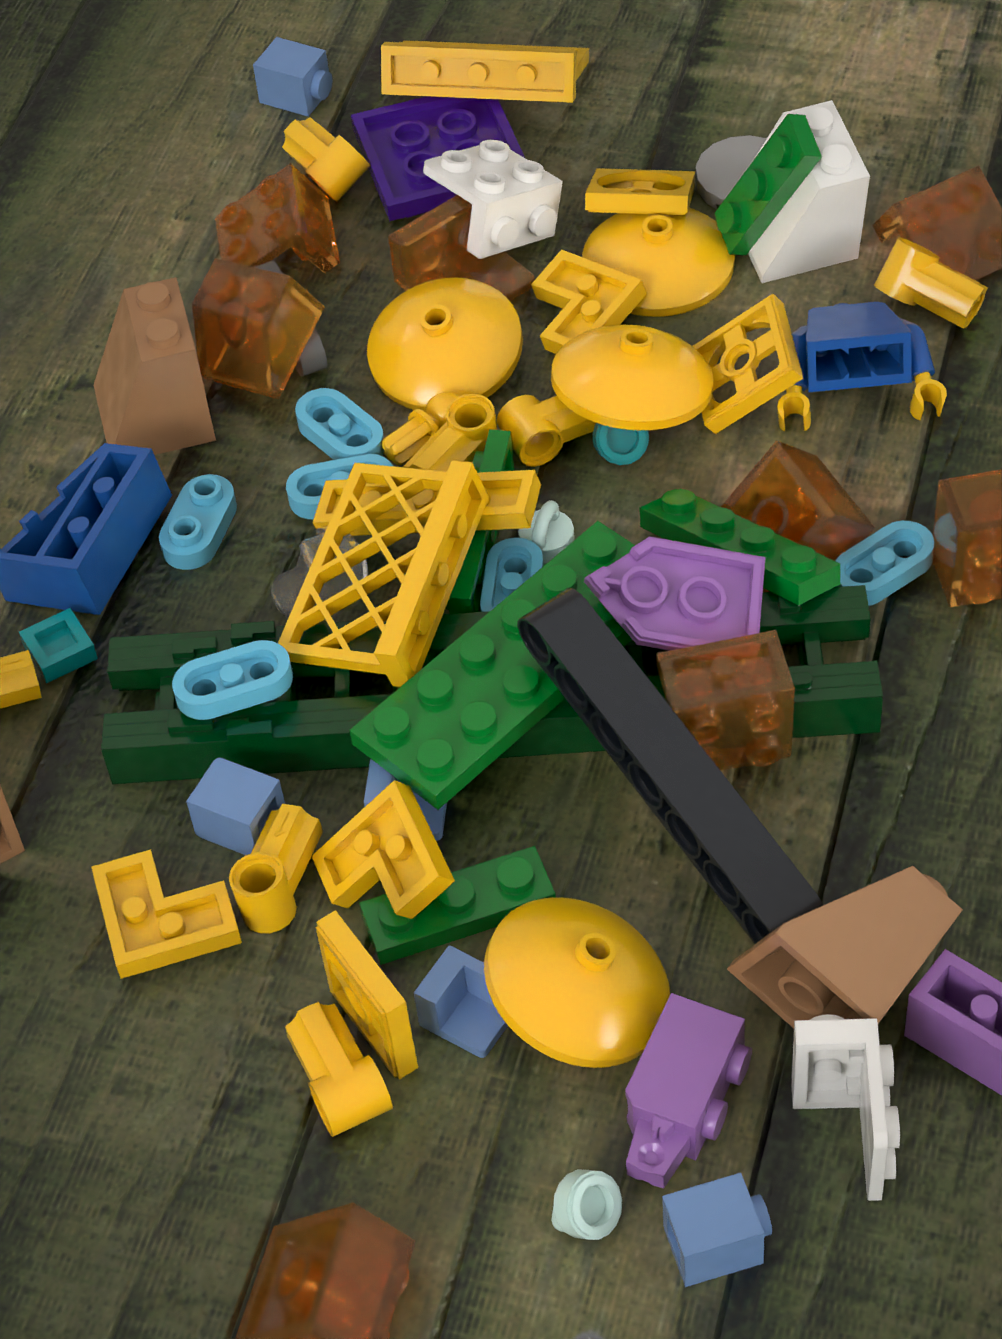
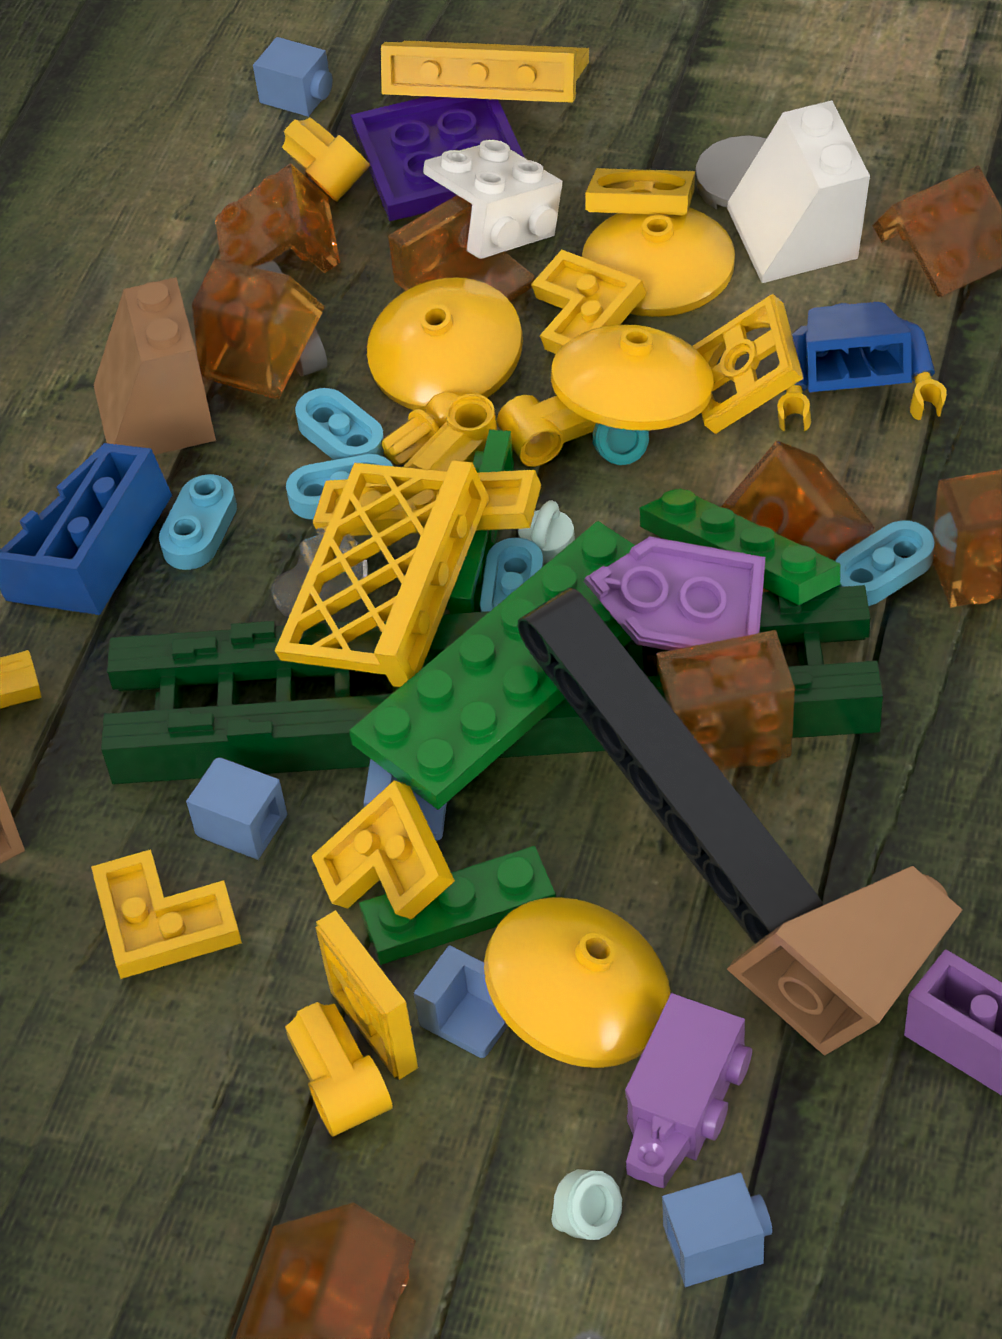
teal plate [19,608,98,684] -> none
medium azure plate [172,640,293,720] -> none
yellow piece [229,803,323,934] -> none
green plate [714,114,822,255] -> none
white bracket [791,1014,900,1201] -> none
yellow piece [874,237,988,328] -> none

